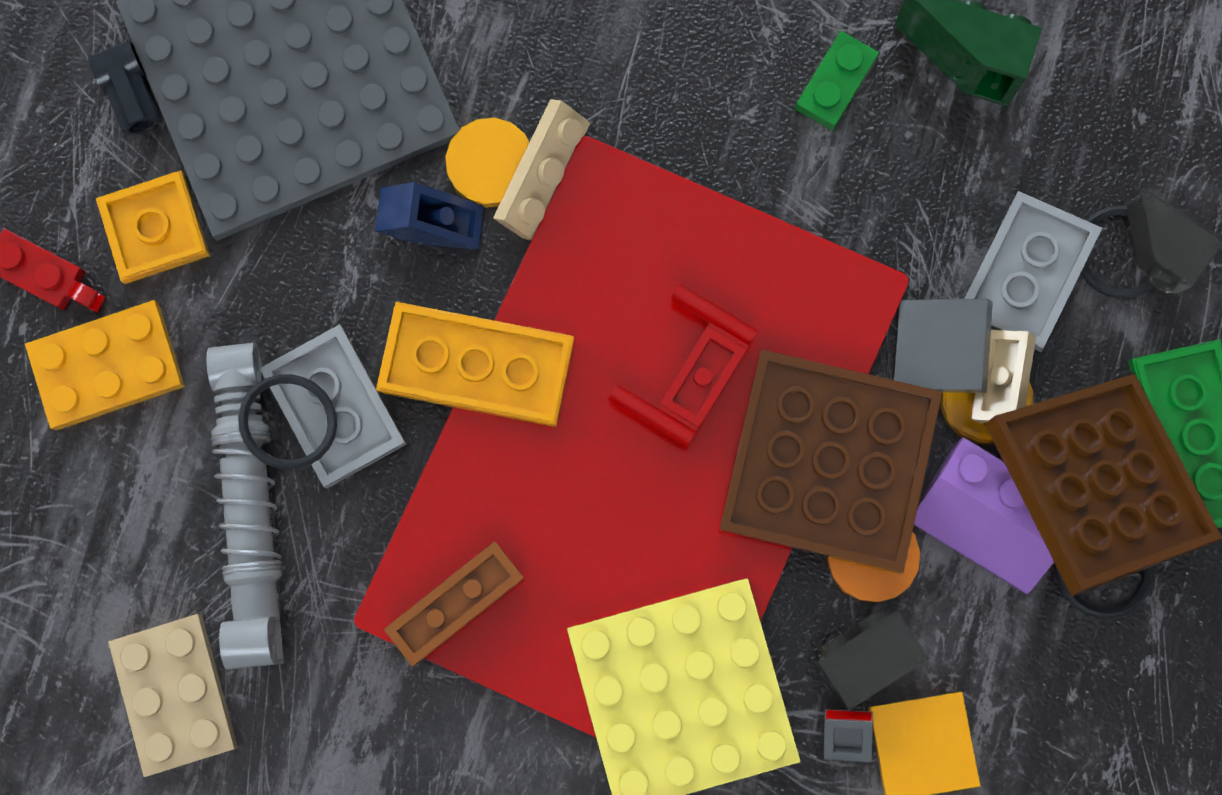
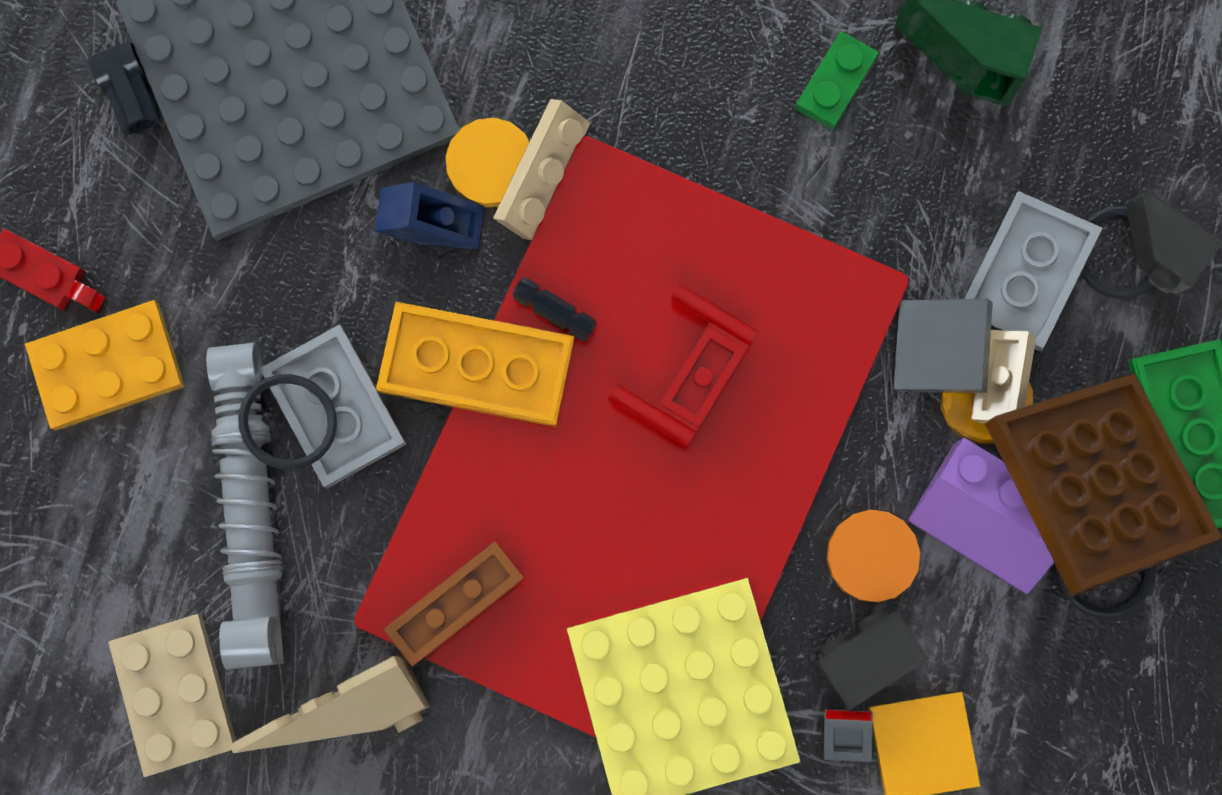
light orange tile [96,170,210,284] -> none
reddish brown plate [719,349,942,574] -> none
none -> tan wedge [230,656,430,753]
none -> black axle [512,277,597,342]

